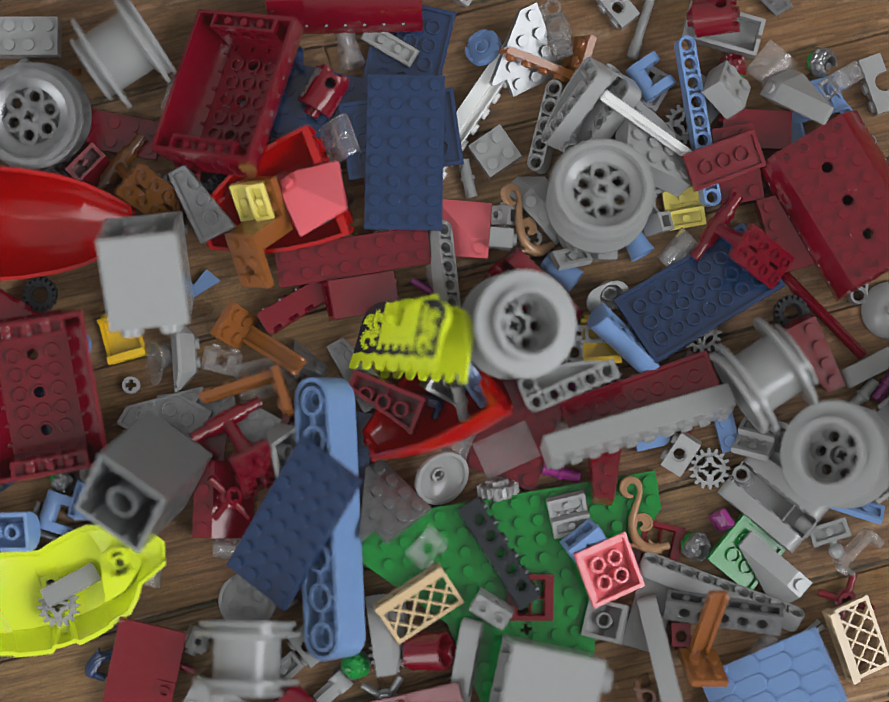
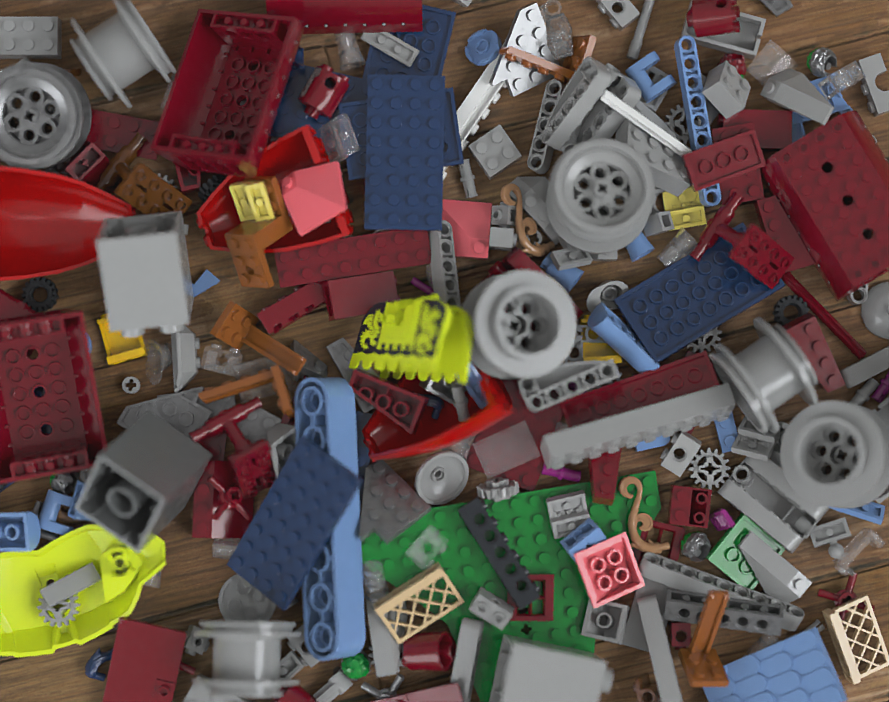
flat silver wing [168,165,236,244] -> none
none -> clear plant [363,560,389,602]
none -> dark red slope [667,485,712,528]

